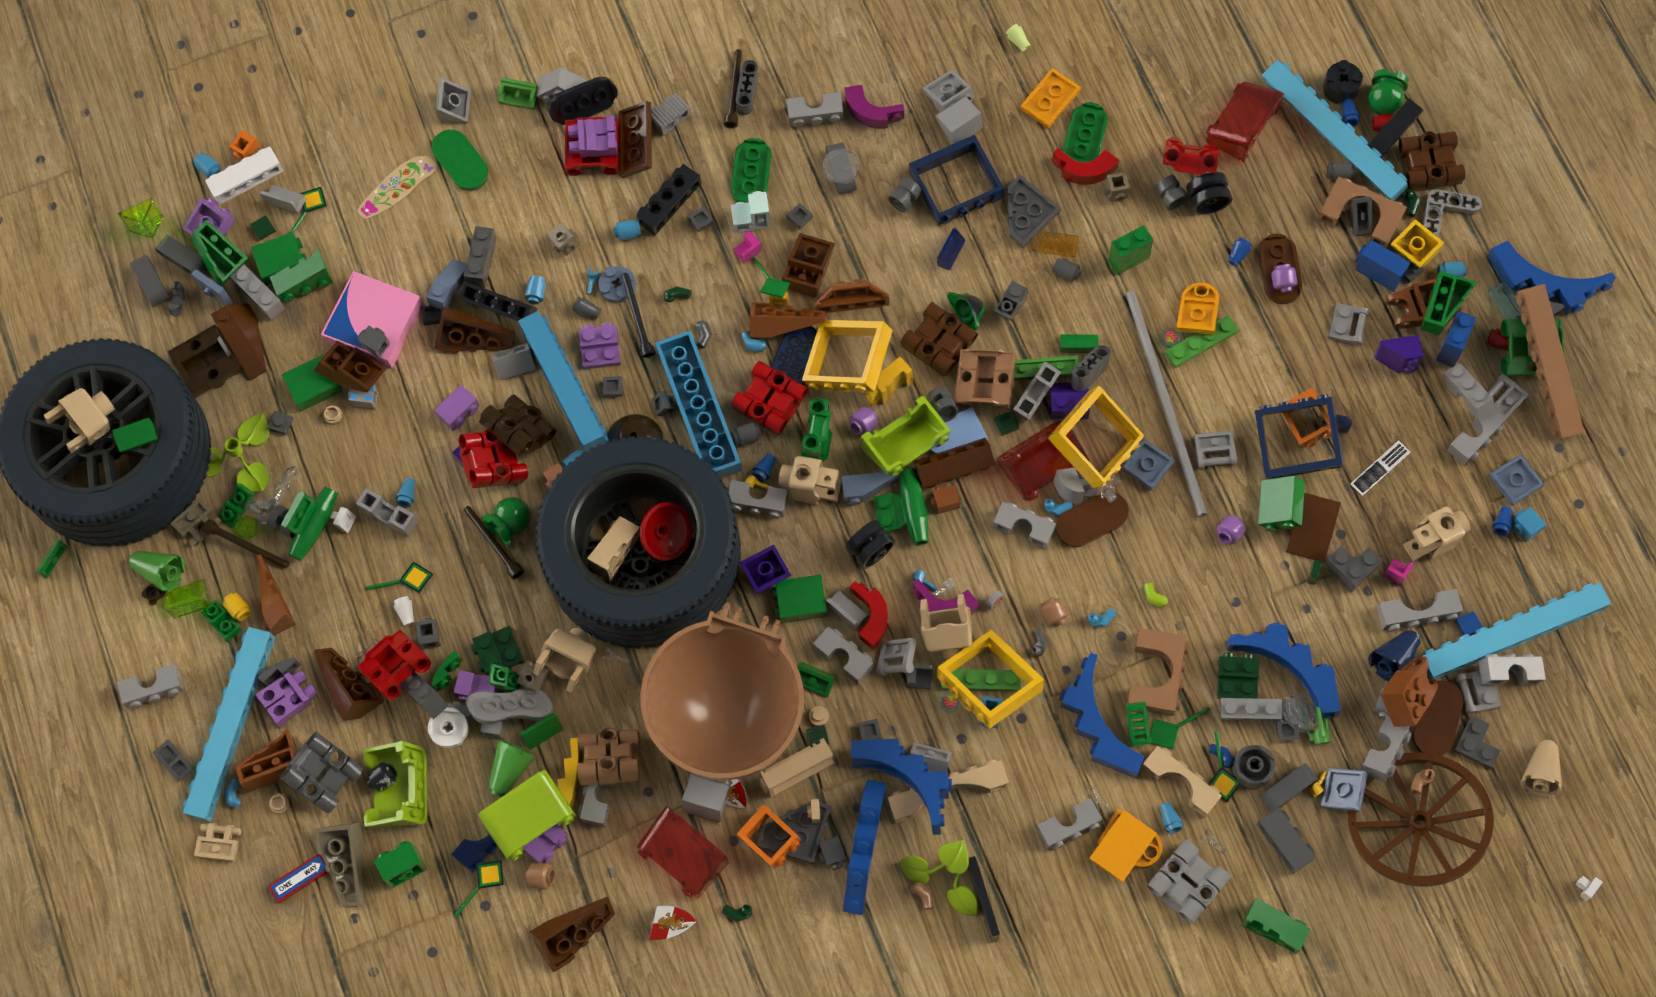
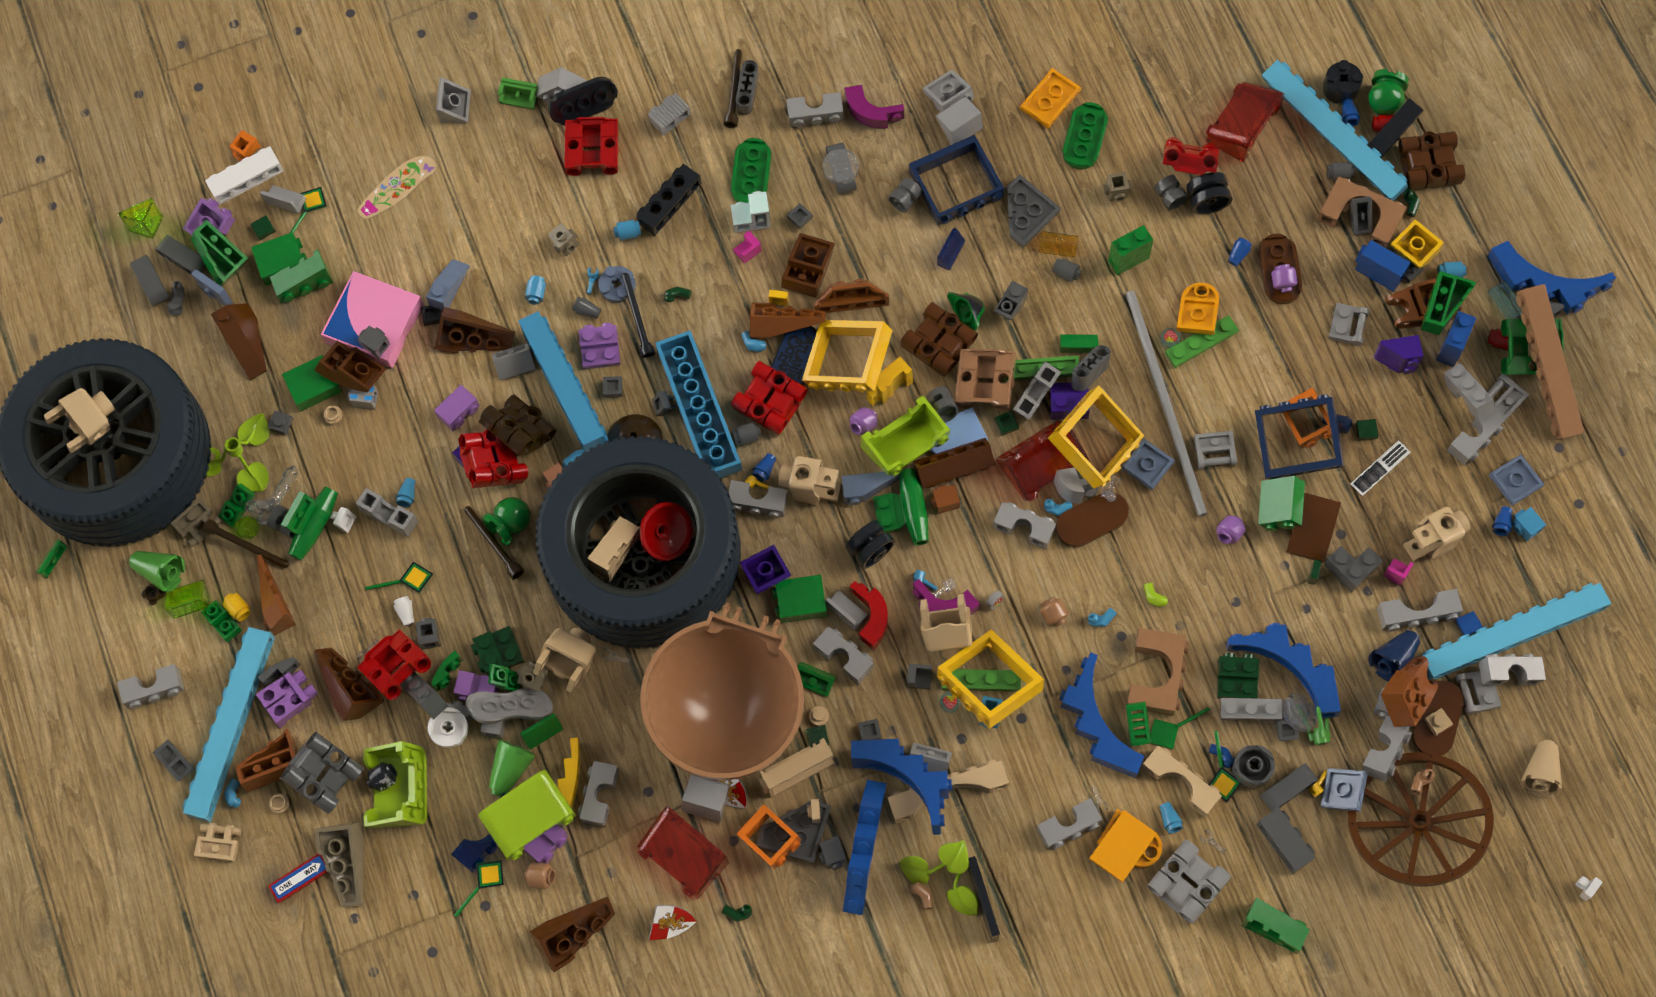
green slope [112,418,158,453] -> none
dark brown piece [167,324,244,398] -> none
dark azure brick [193,153,221,178] -> none
light grey arch [230,265,285,321] -> none
green brick [374,841,428,889] -> none
green tile [432,129,489,191] -> none
black brick [458,281,538,321] -> none
dark grey brick [464,226,497,288] -> none
medium lavender hips [568,115,618,158] -> none
medium nougat piece [577,727,640,785] -> none
reddish brown tile [619,101,652,178] -> none
dark grey plate [688,207,714,232] -> none
dark grey arm [695,320,712,348] -> none
green piece [752,257,790,298] -> none
green piece [801,398,833,463] -> none
light grey plate [877,638,917,676] -> none
yellowish green cone [1006,24,1031,52] -> none
dark grey arm [1031,628,1048,657] -> none
red arch [1052,148,1119,185] -> none
light grey beam [1423,189,1482,237] -> none
dark grey plate [1454,715,1500,769] -> none
none -> dark green tile [1356,419,1379,441]
none -> tan plate [1424,708,1453,736]

